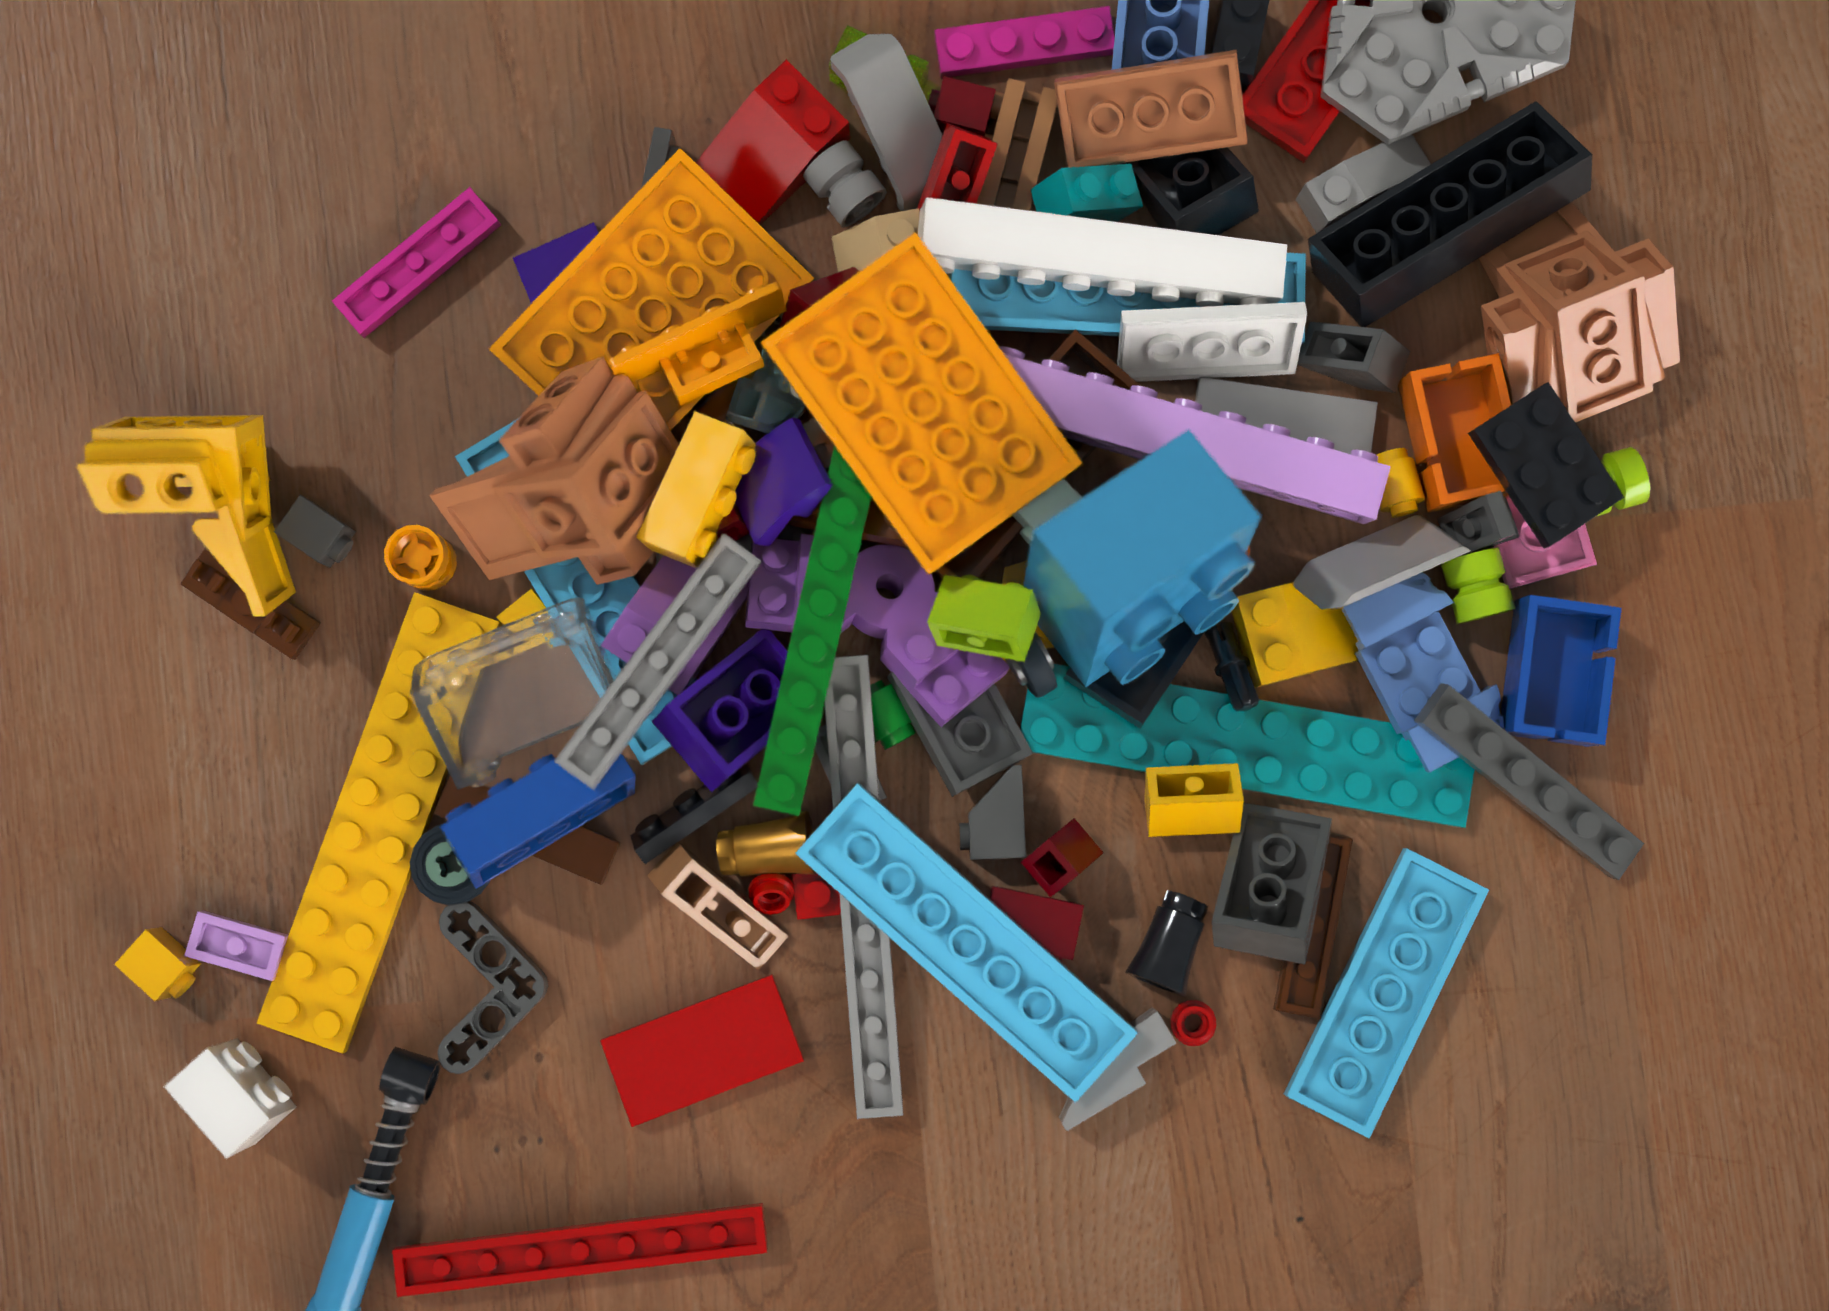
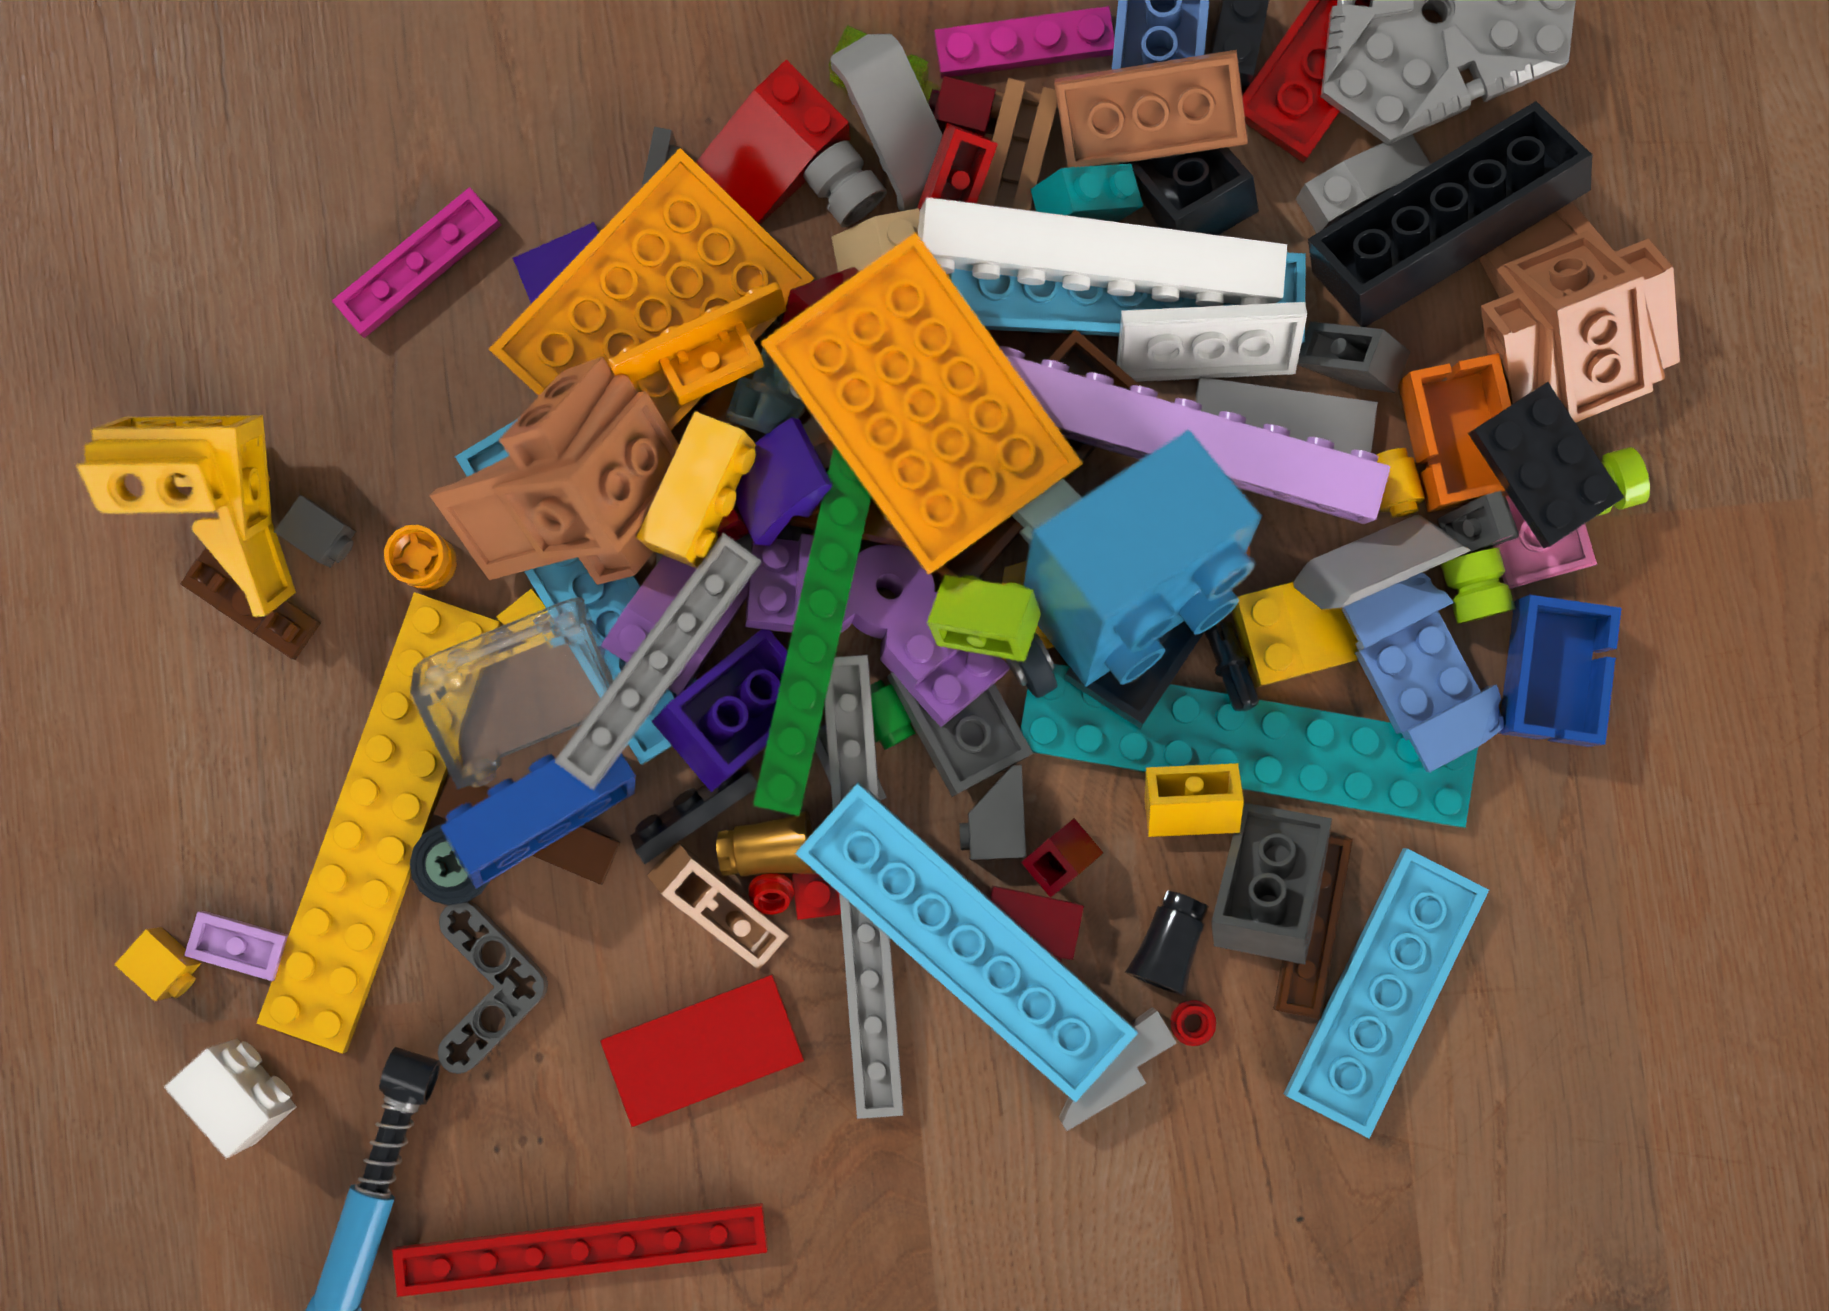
dark grey plate [1414,683,1644,880] -> none

